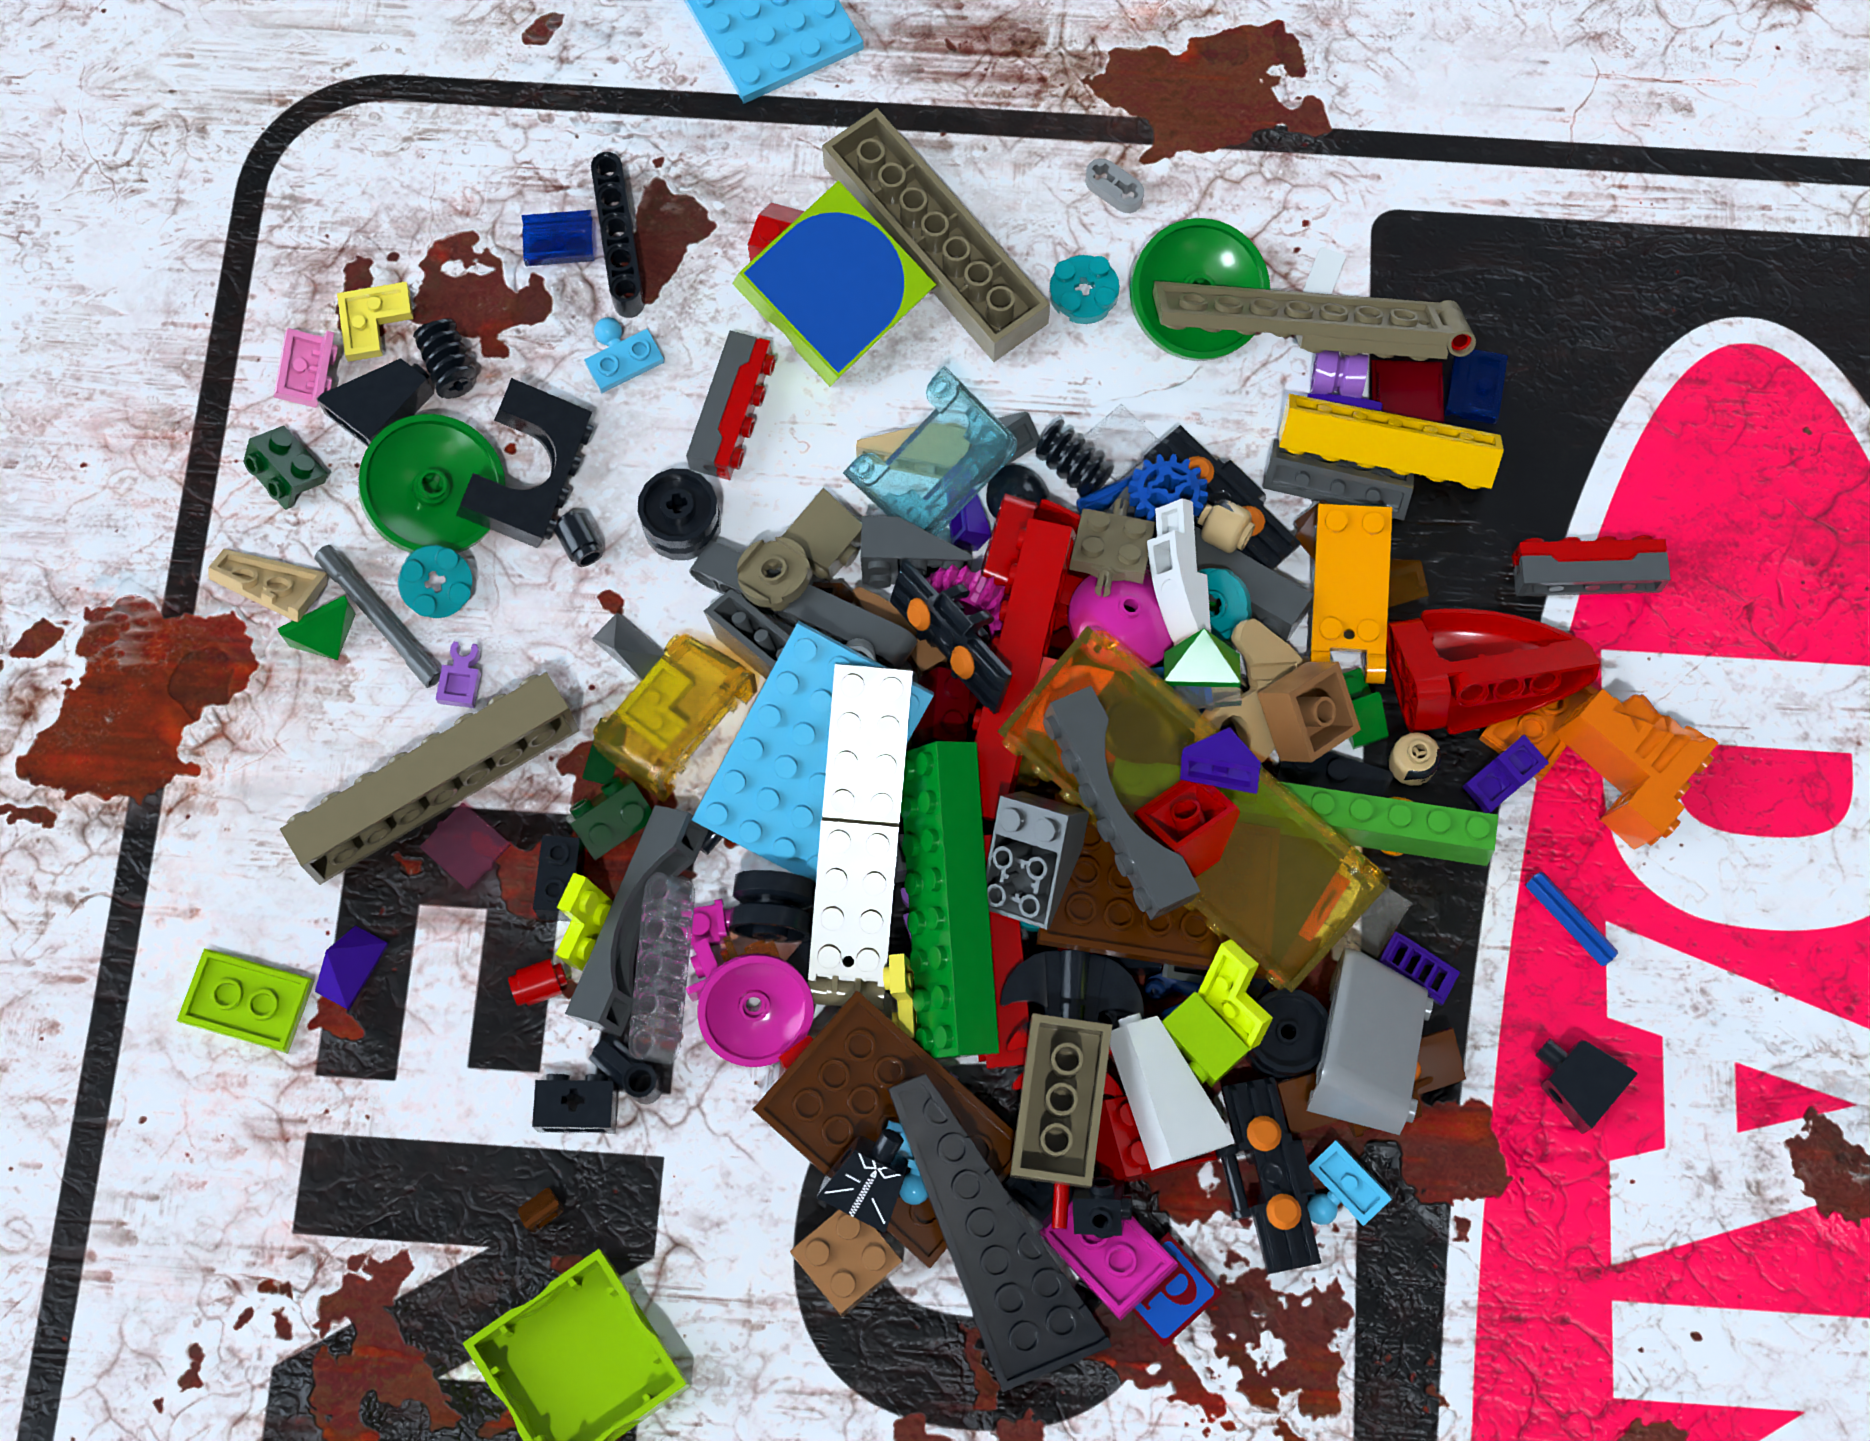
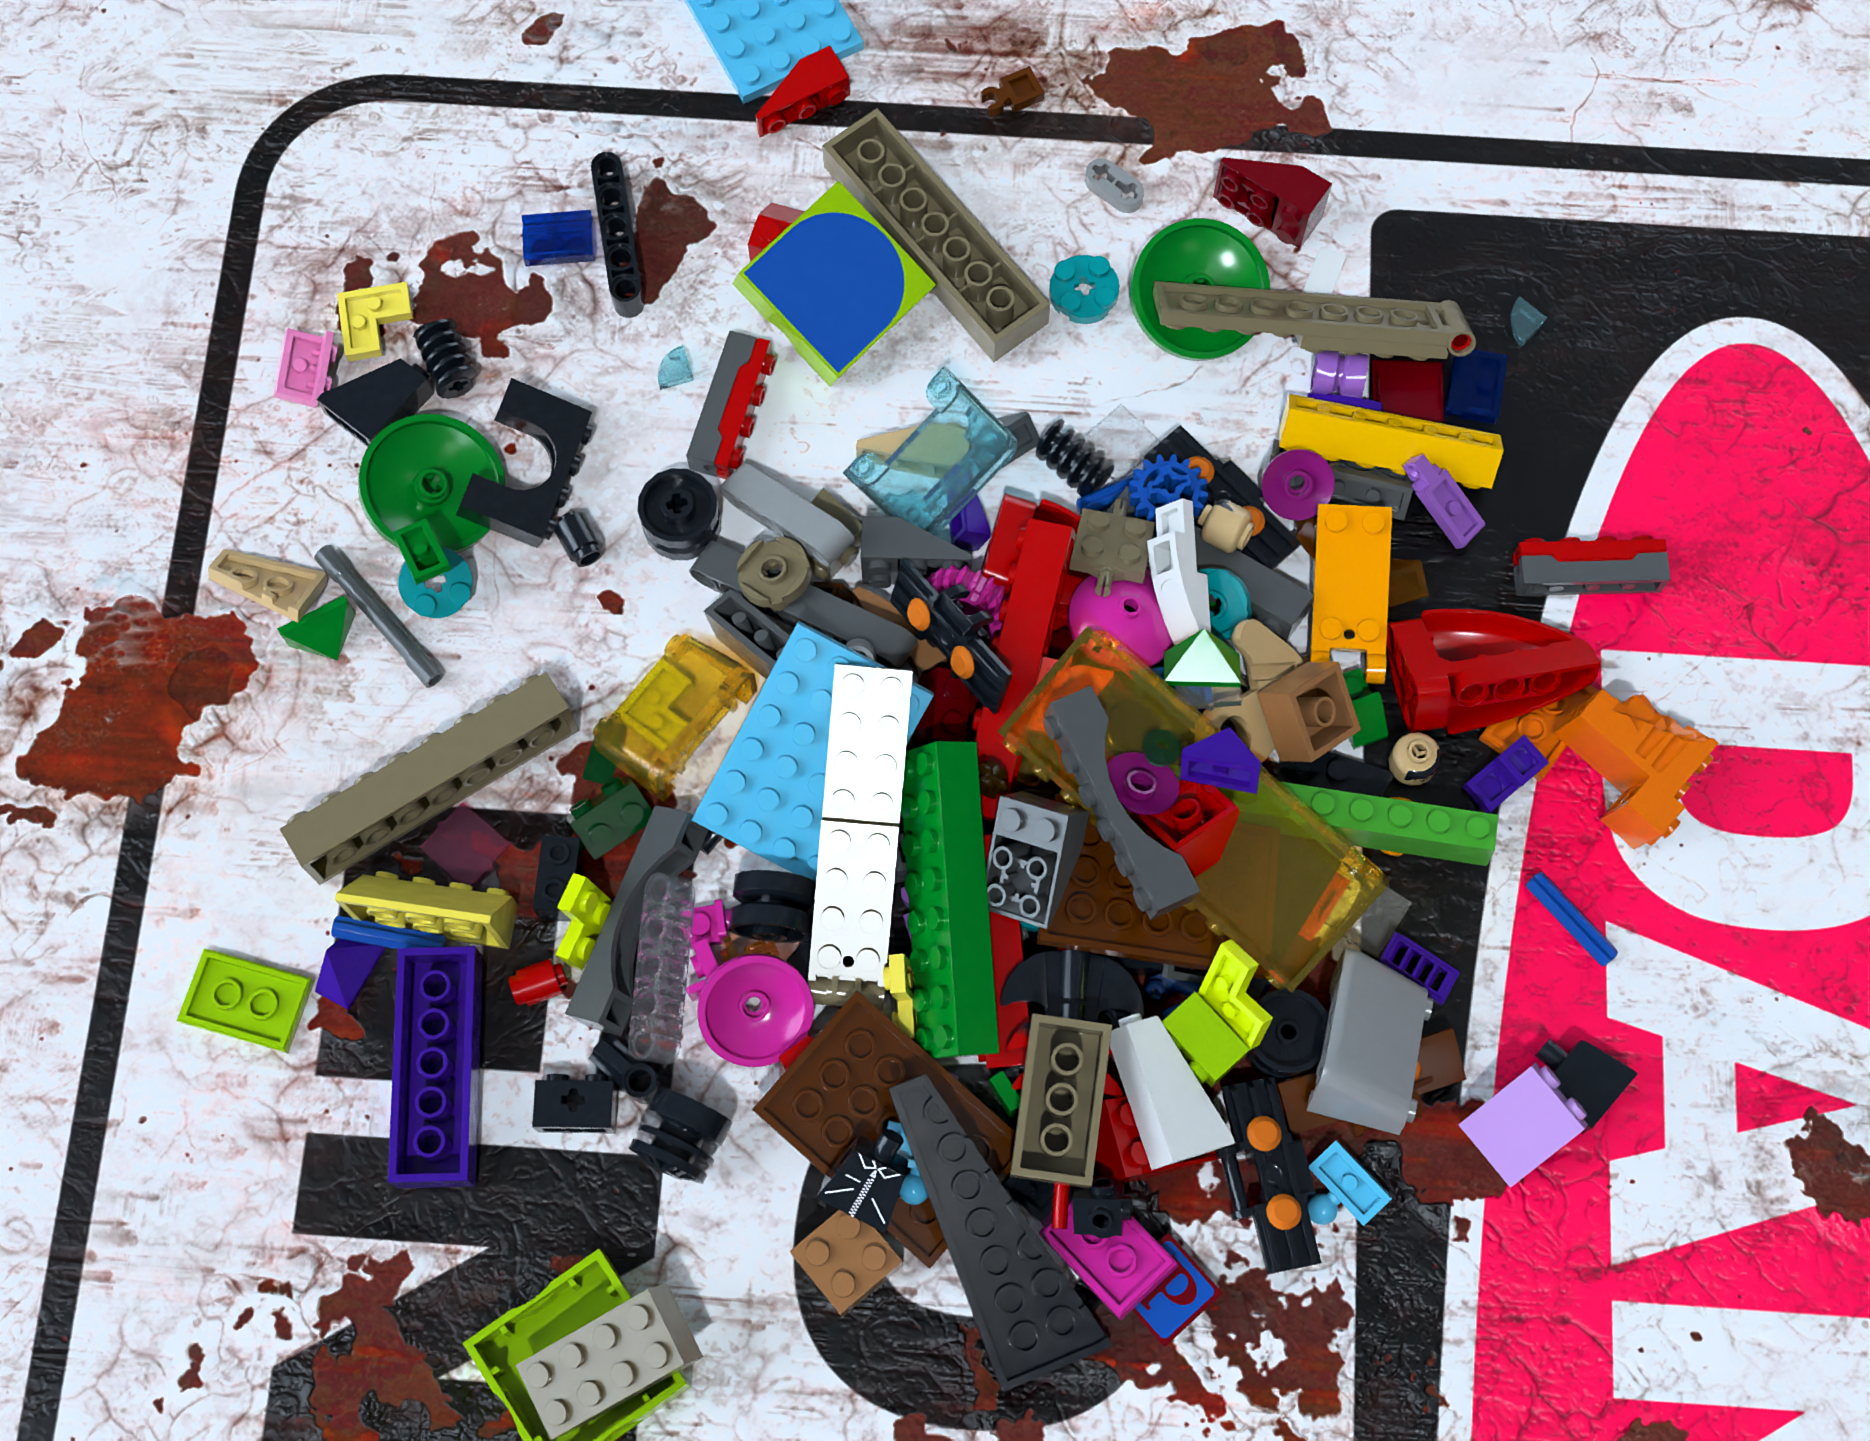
dark green bracket [243,425,328,510] -> none
medium lavender plate [435,641,481,708] -> none
reddish brown slope [518,1188,565,1233] -> none
medium azure plate [584,317,664,394] -> none
dark grey slope [592,613,671,683] -> none
black hat [986,465,1050,519] -> none
none -> blue axle [331,915,446,950]
none -> light yellow slope [335,871,518,949]
none -> dark purple brick [388,946,483,1189]
none -> green slope [392,518,452,586]
none -> brick [516,1284,703,1440]
none -> black wheel [629,1087,733,1184]
none -> clear light blue tile [658,345,694,390]
none -> light grey beam [719,462,855,567]
none -> red slope [755,46,850,137]
none -> dark brown plate [978,761,1008,799]
none -> reddish brown plate [980,66,1045,117]
none -> green tile [989,1071,1020,1118]
none -> magenta dish [1107,752,1179,815]
none -> clear green plate [1142,729,1181,767]
none -> dark red slope [1213,157,1332,249]
none -> magenta dish [1261,449,1335,521]
none -> medium lavender hinge [1402,454,1485,549]
none -> lavender brick [1459,1062,1588,1188]
none -> clear light blue tile [1510,297,1547,346]

